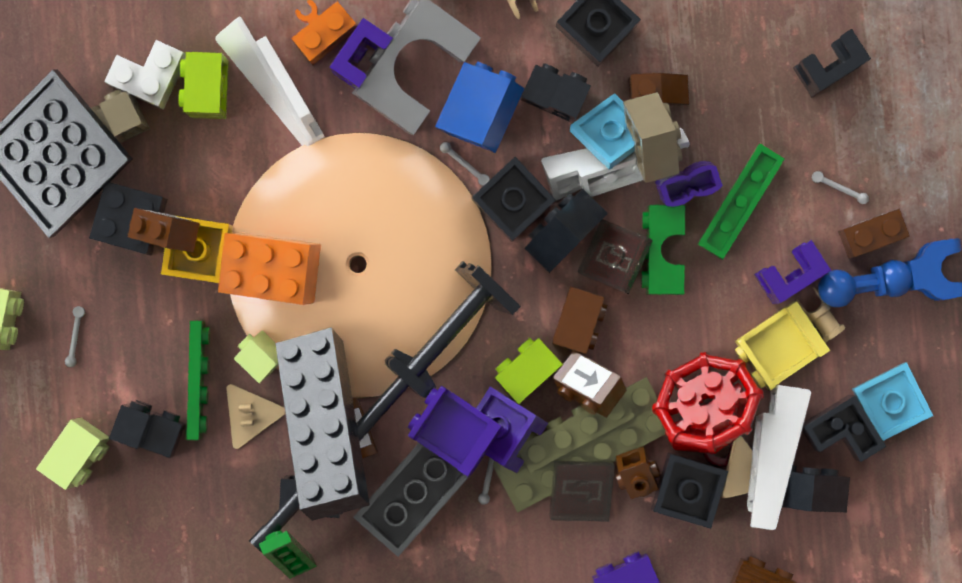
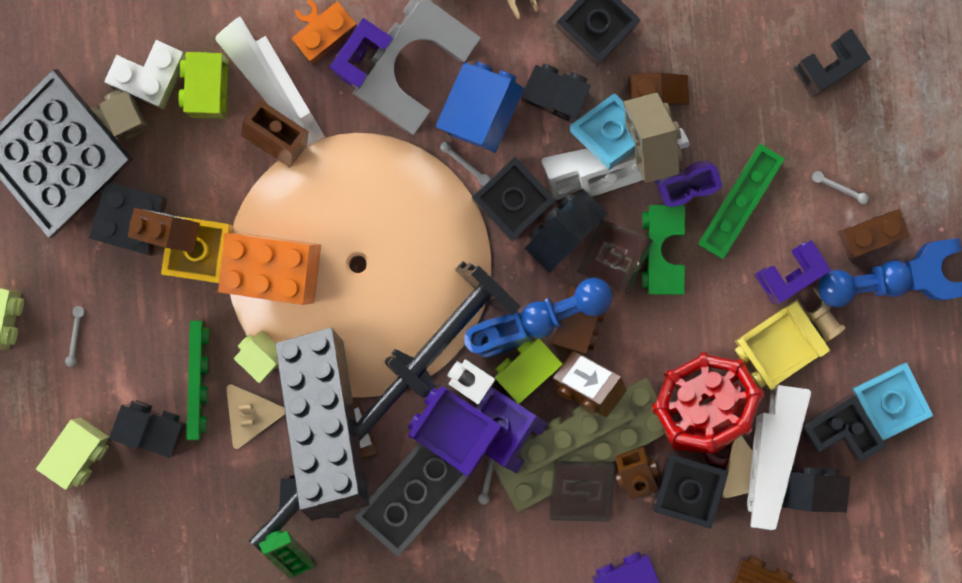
none -> reddish brown brick [242,100,309,168]
none -> white brick [447,359,495,404]
none -> blue piece [464,278,613,359]

